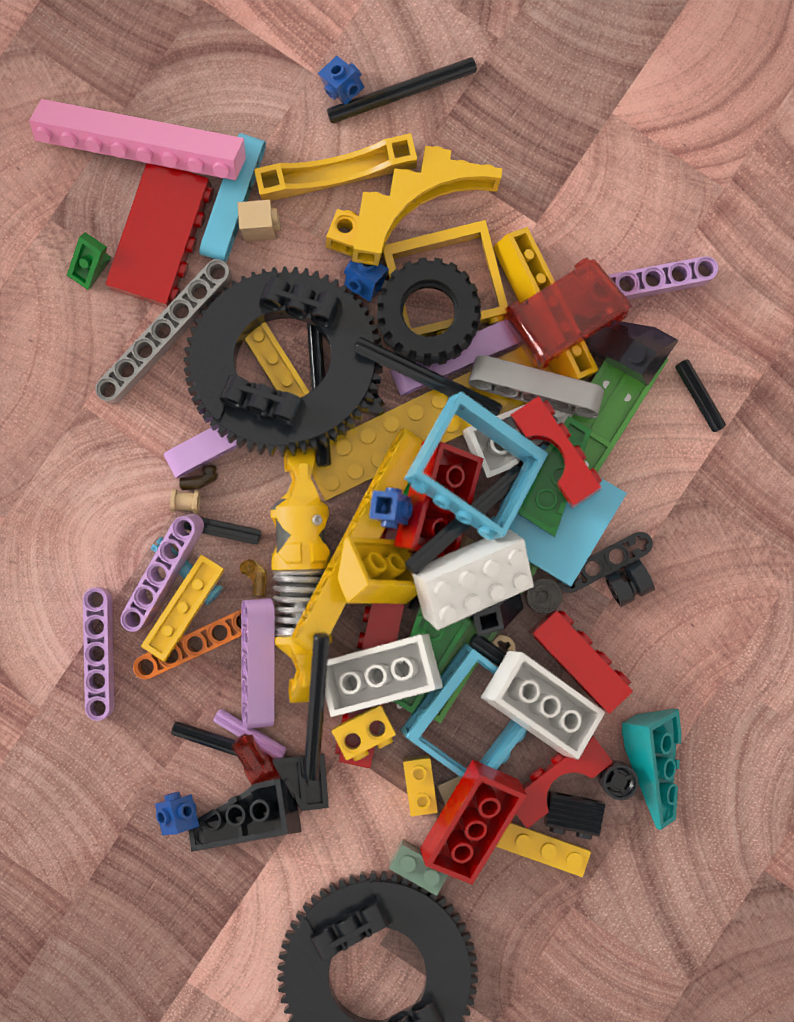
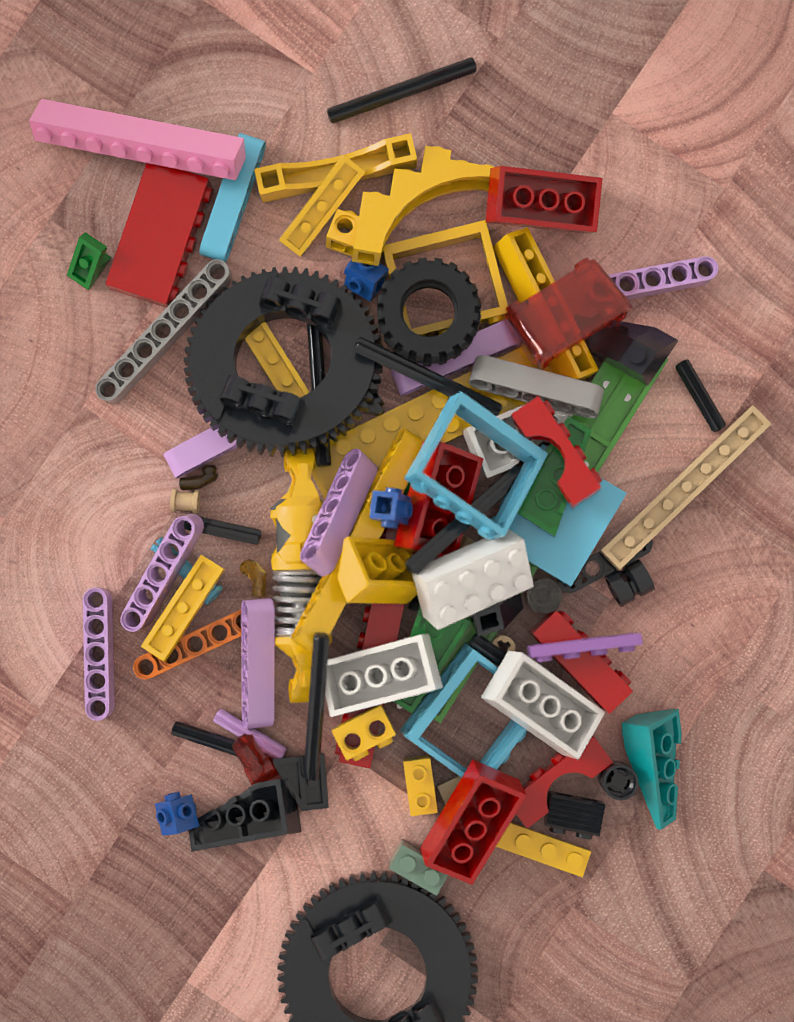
tan brick [237,200,281,242] -> none
blue brick [318,56,365,105] -> none
none -> yellow plate [279,154,365,257]
none -> lavender beam [300,449,378,576]
none -> red brick [485,166,603,234]
none -> medium lavender plate [527,632,643,662]
none -> tan plate [600,405,771,571]

